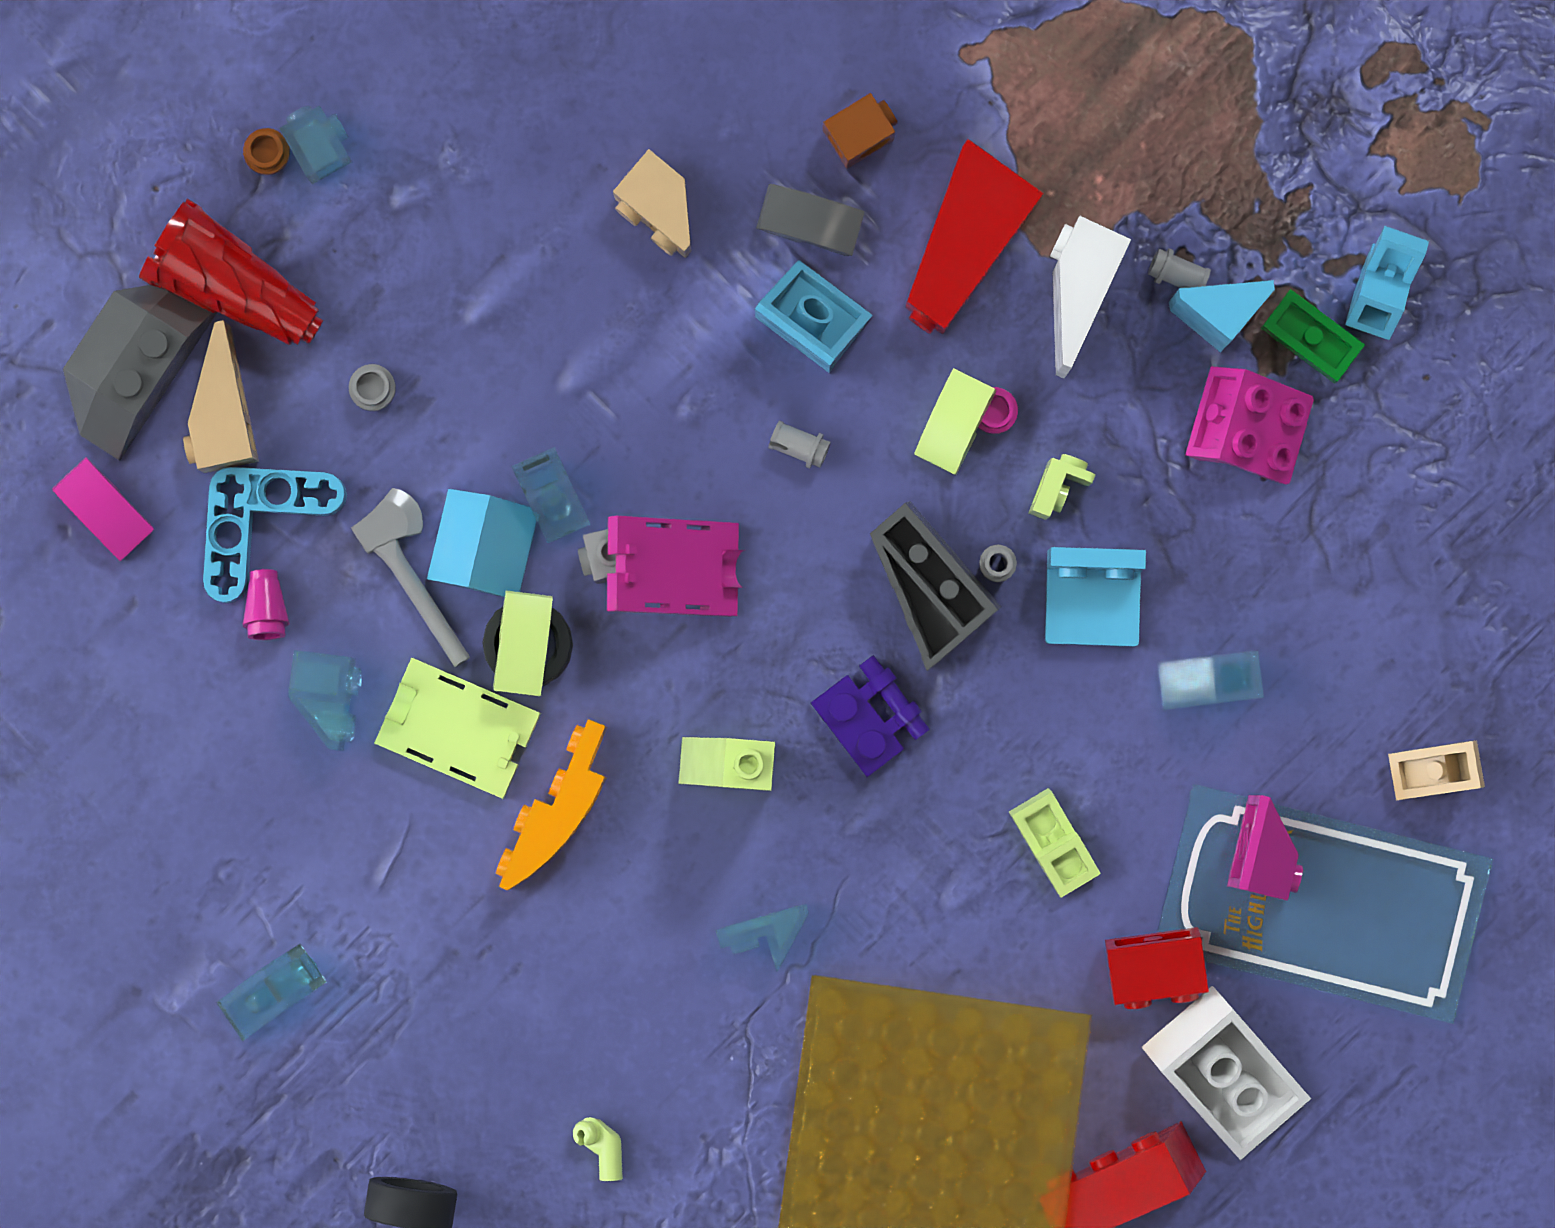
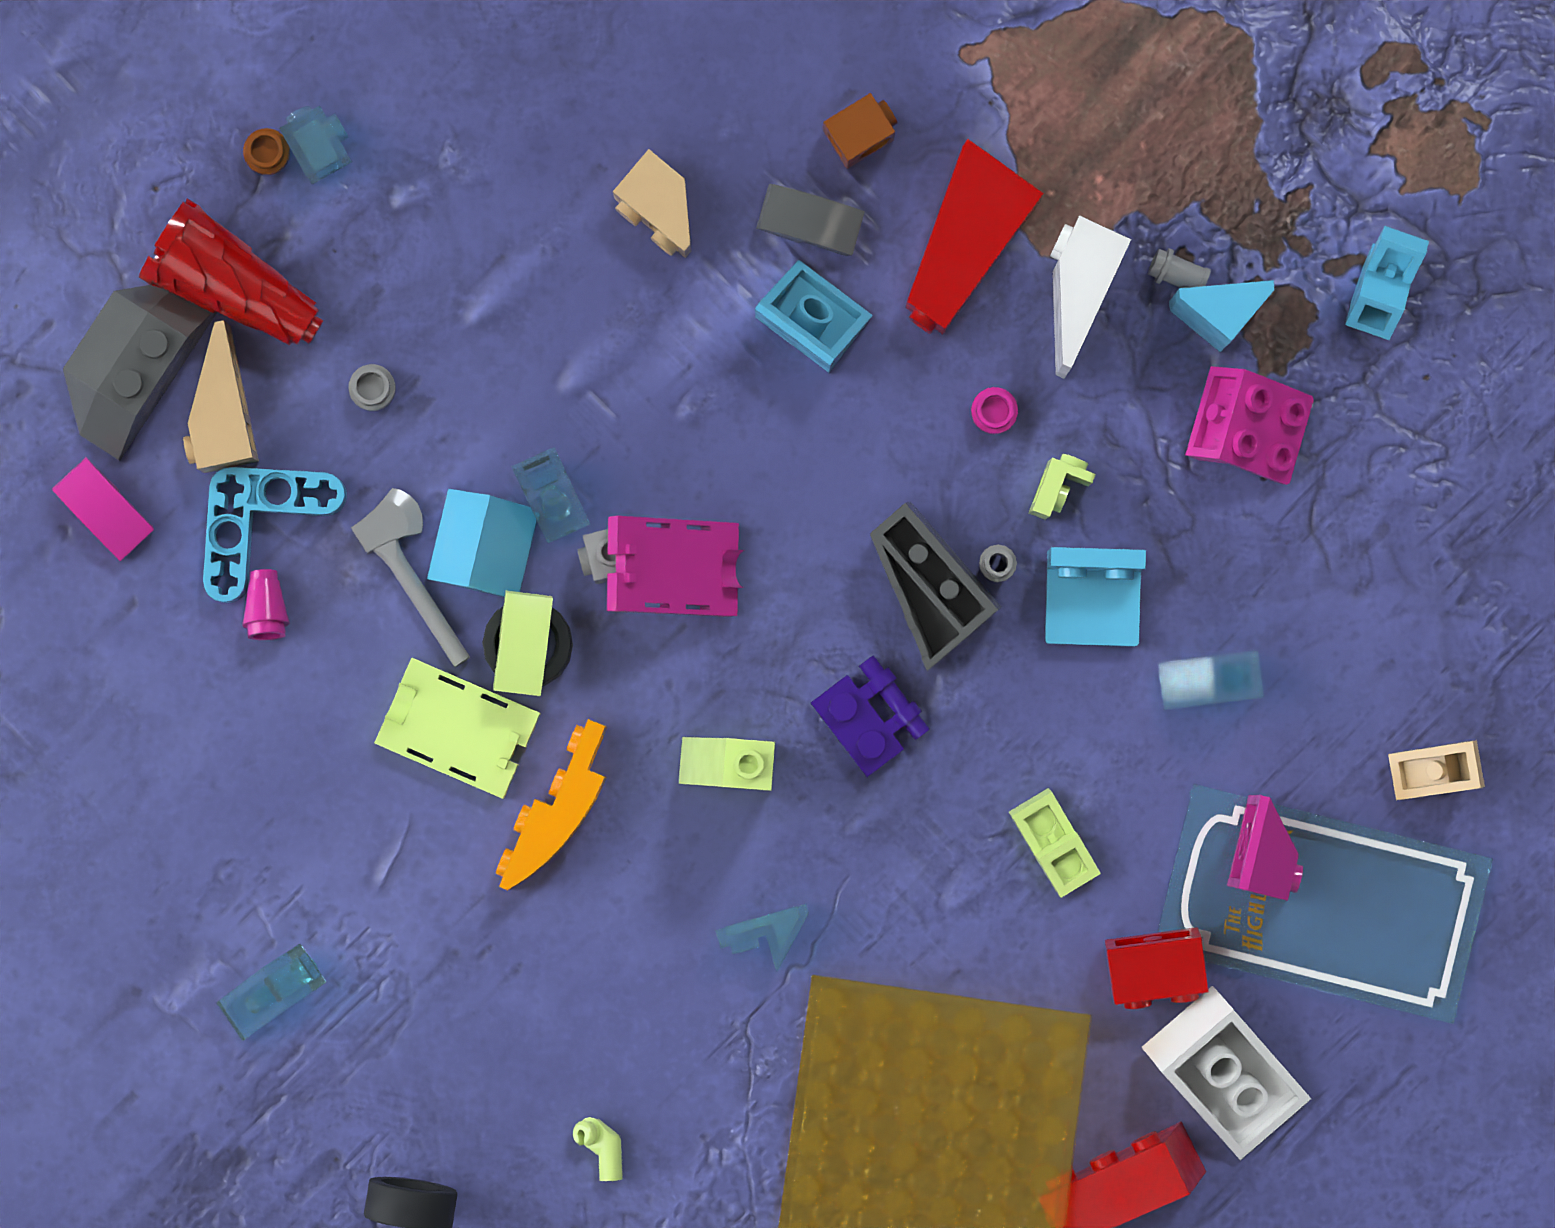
clear light blue slope [288,650,362,751] -> none
light grey pin [768,420,831,469] -> none
yellowish green slope [914,368,997,475] -> none
green plate [1261,289,1365,384] -> none

